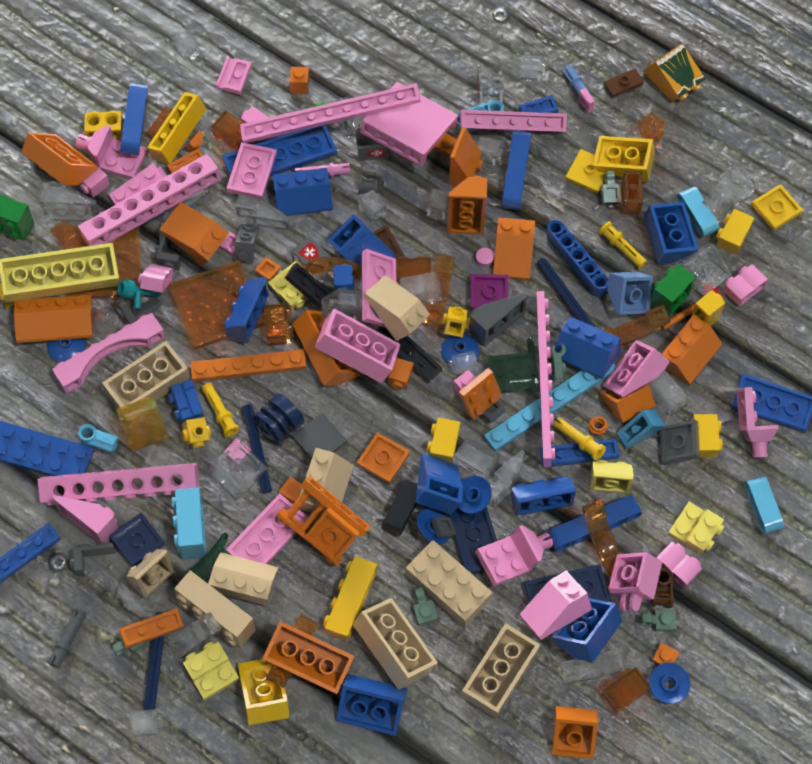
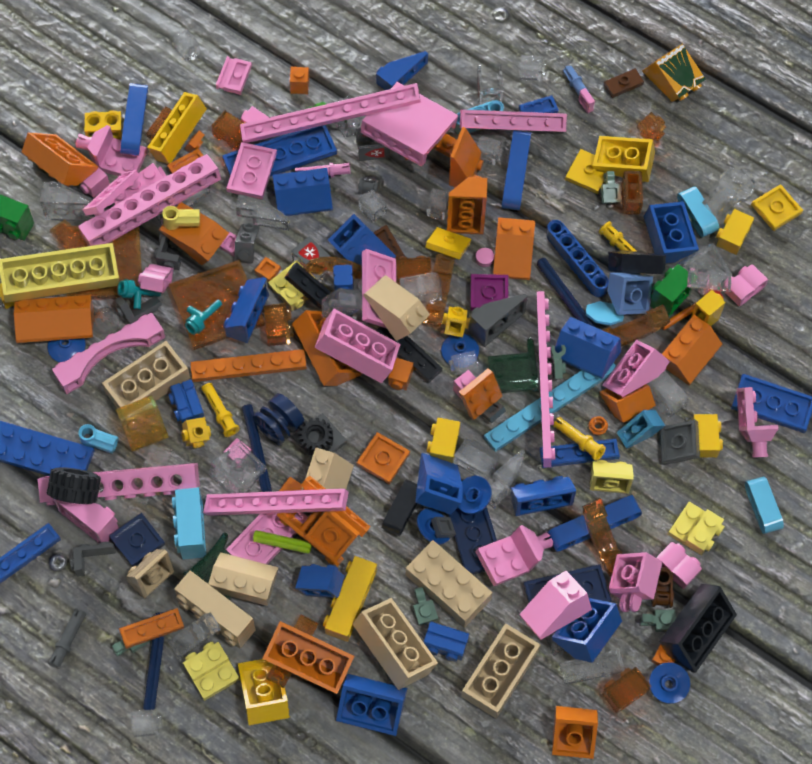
none -> black tyre [47,467,101,504]
none -> bright pink plate [83,170,139,216]
none -> light yellow piece [162,206,200,230]
none -> teal piece [185,299,222,335]
none -> bright pink plate [203,489,349,516]
none -> lime axle [253,530,312,554]
none -> blue brick [295,564,345,598]
none -> black tyre [298,418,333,455]
none -> blue slope [376,51,428,90]
none -> blue brick [424,622,469,662]
none -> yellow plate [425,227,471,259]
none -> medium azure piece [586,301,624,325]
none -> black slope [608,250,666,274]
none -> black slope [659,584,737,673]
none -> clear slope [687,268,732,292]

